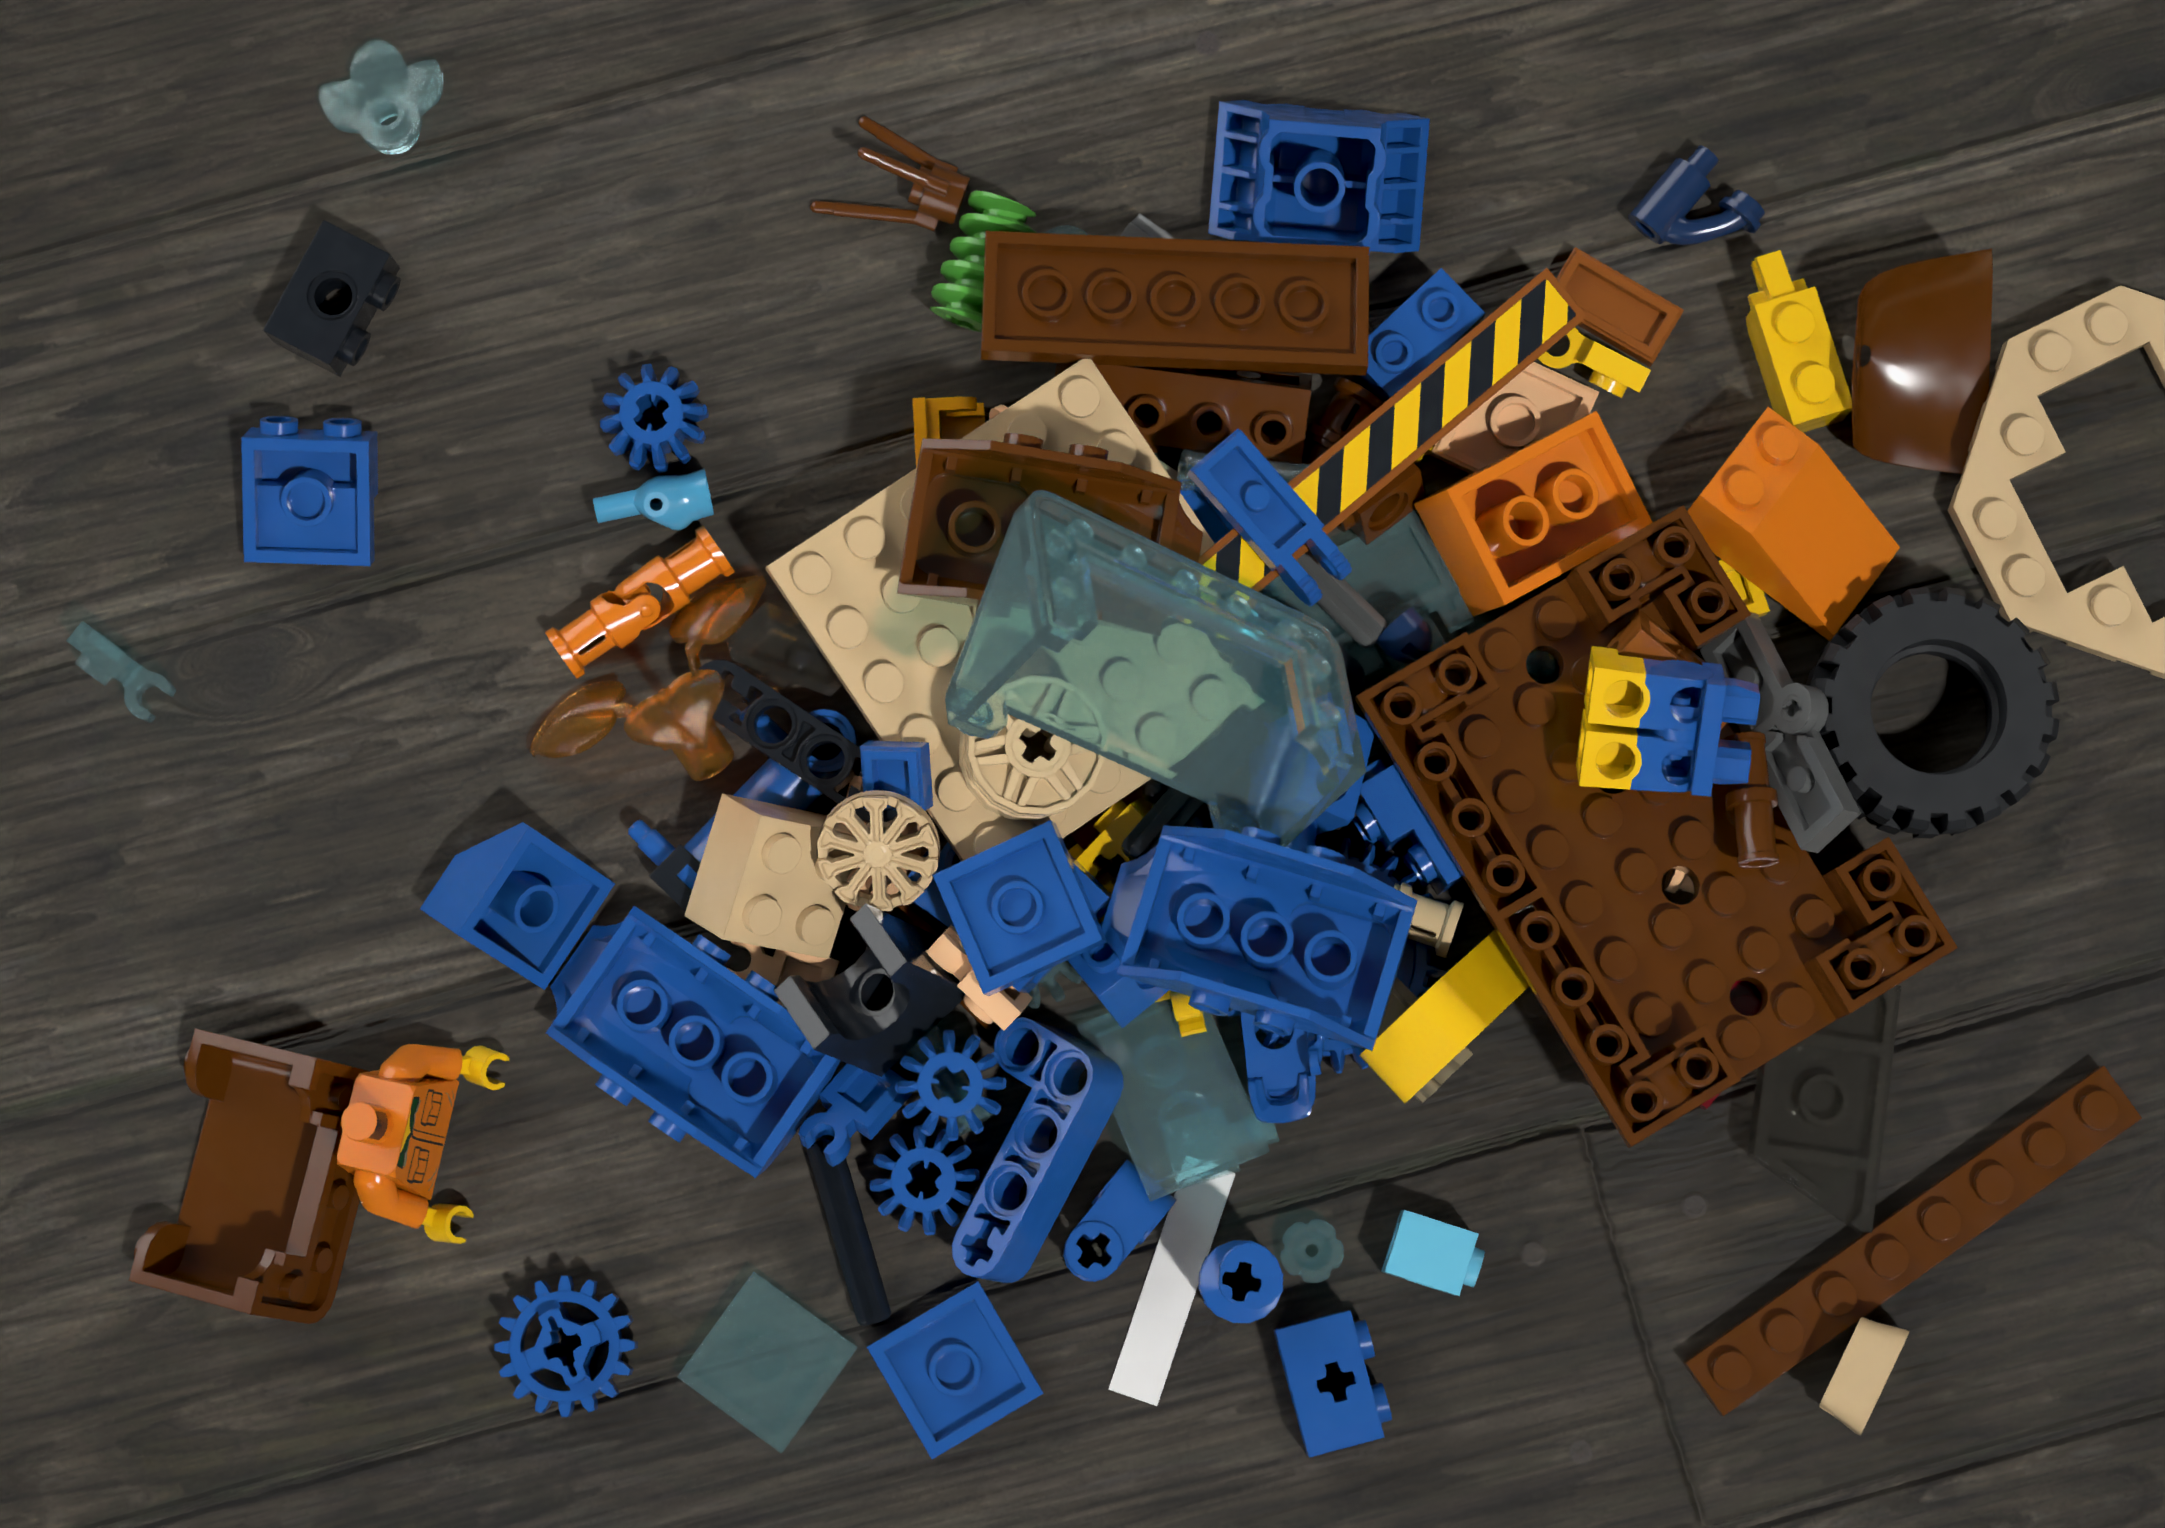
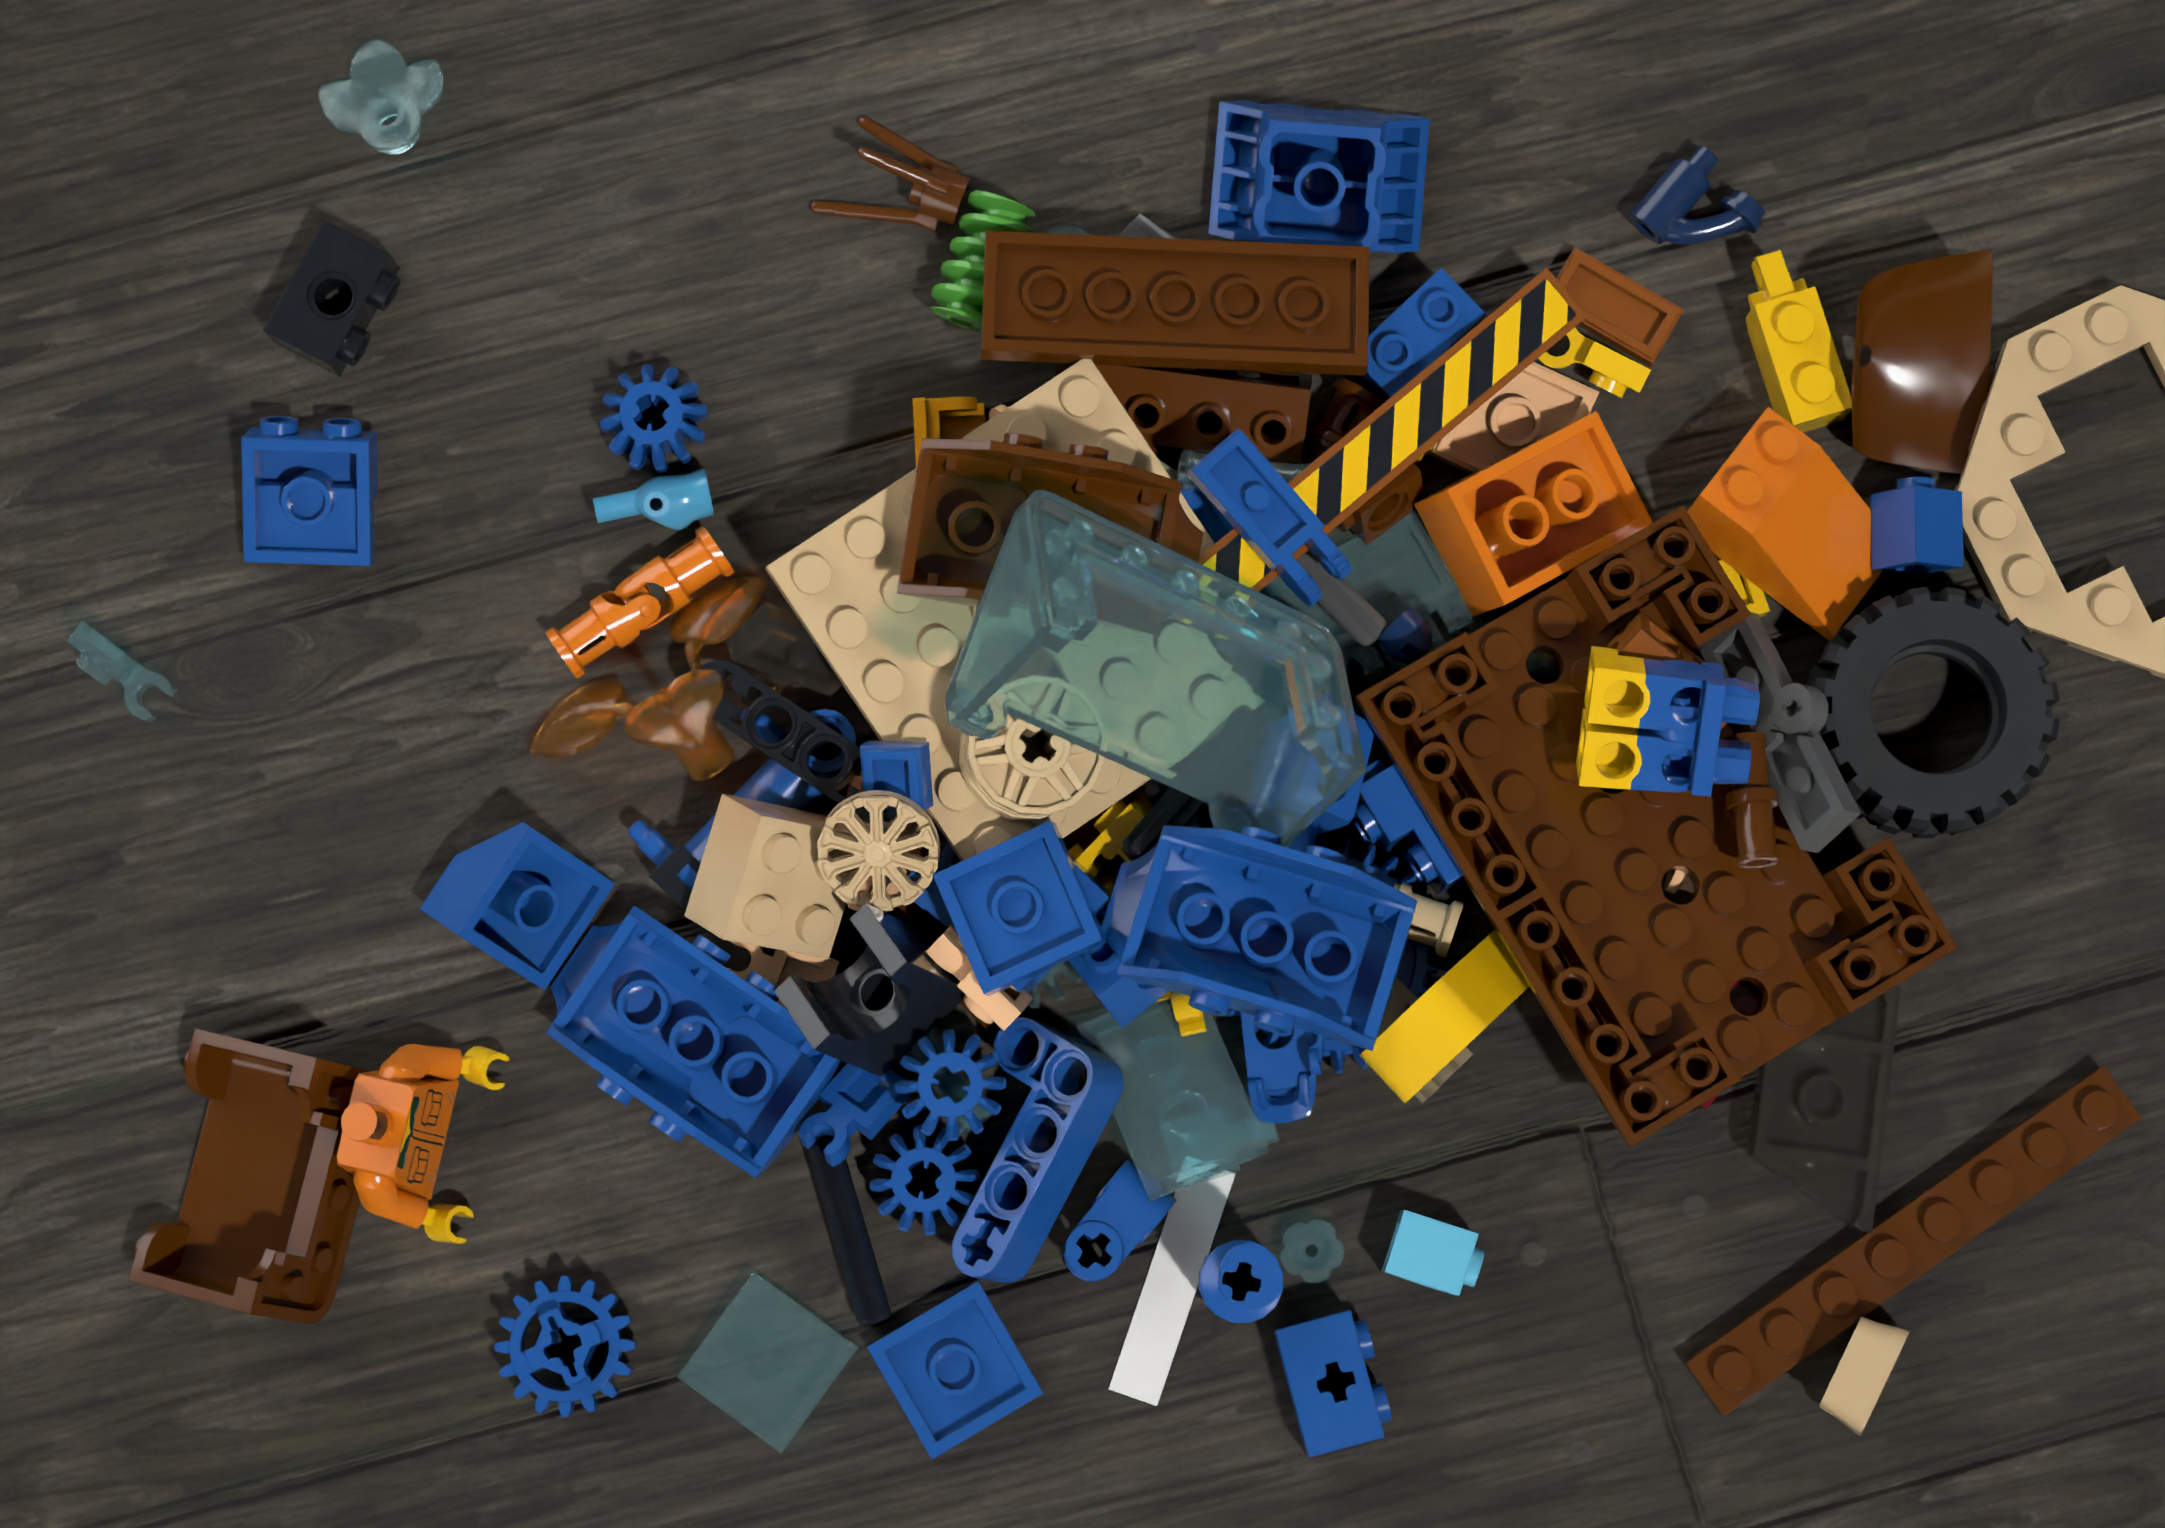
none -> blue brick [1871,477,1964,575]

